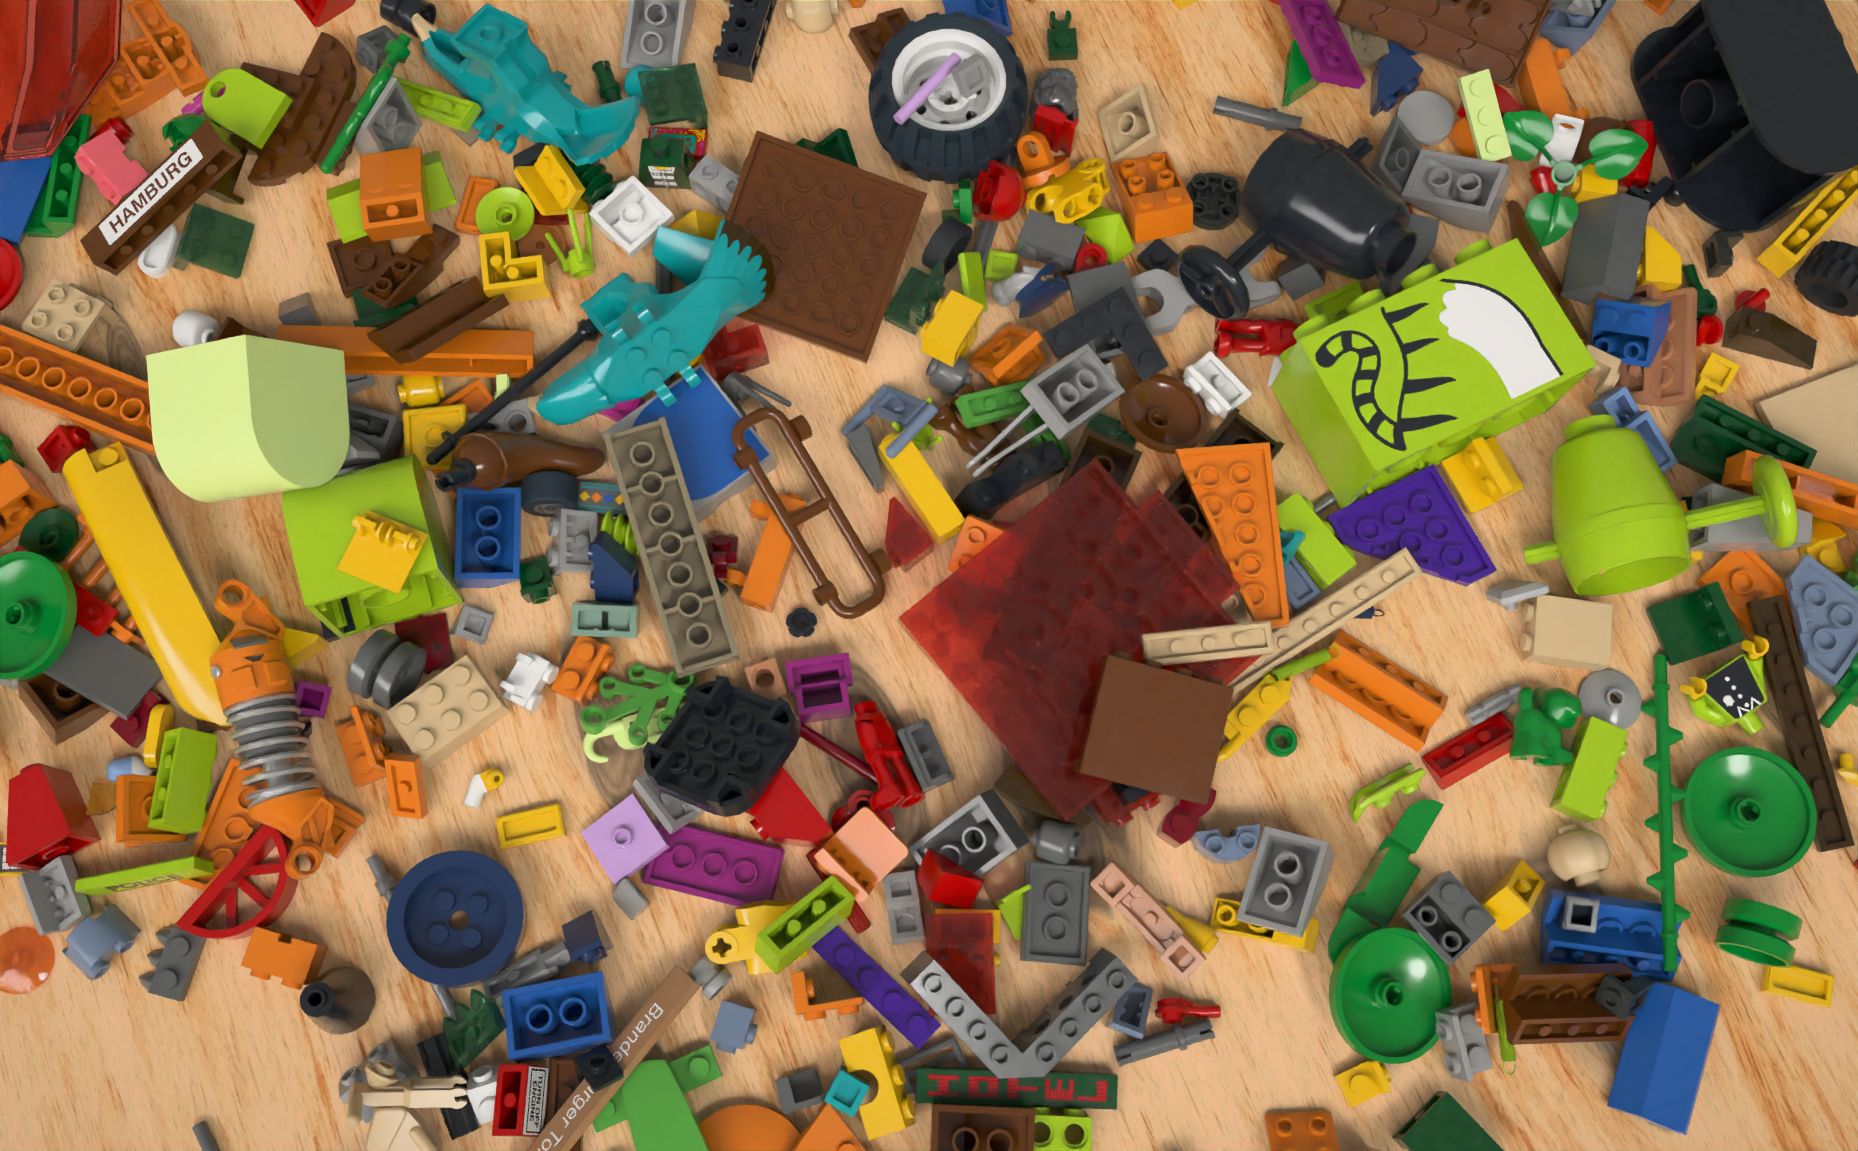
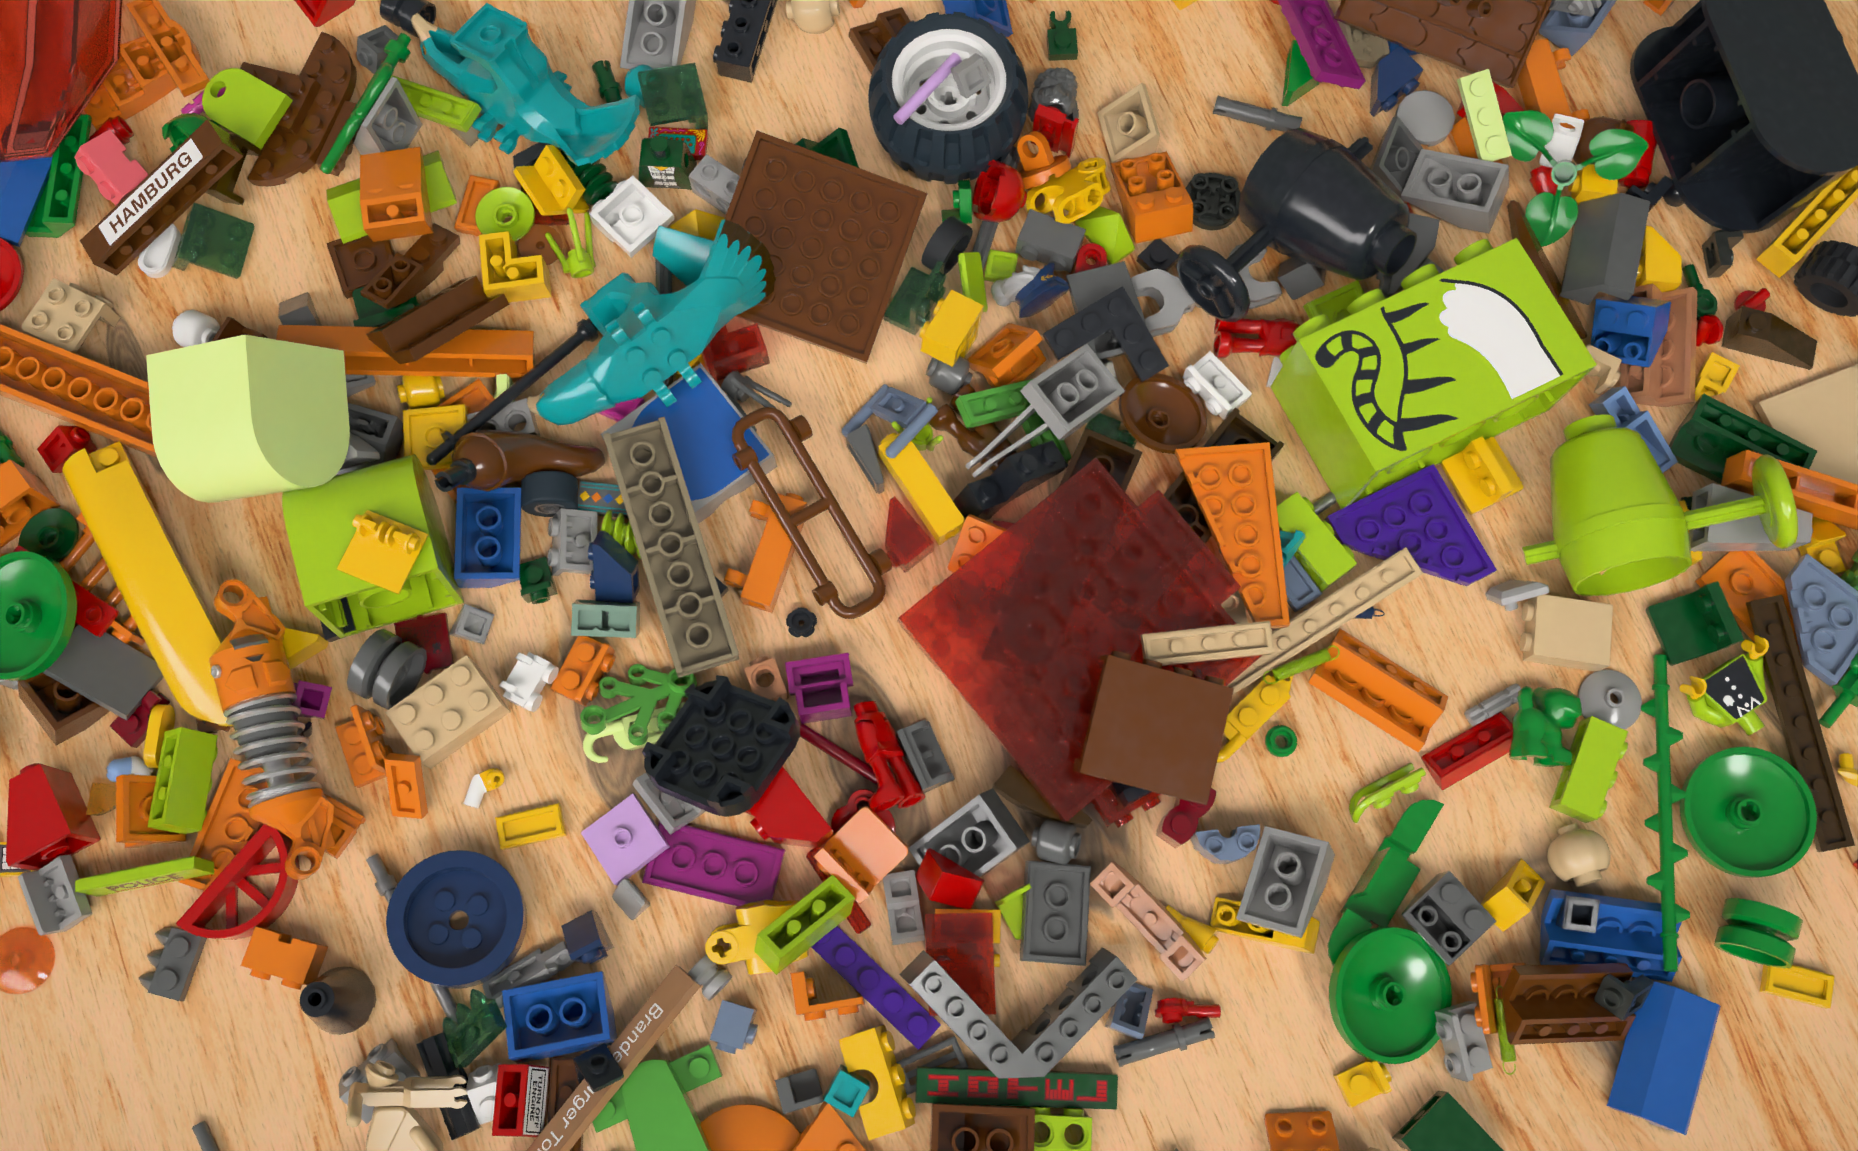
sand blue cylinder [62,904,141,981] -> none
dark red plate [706,535,739,579] -> none

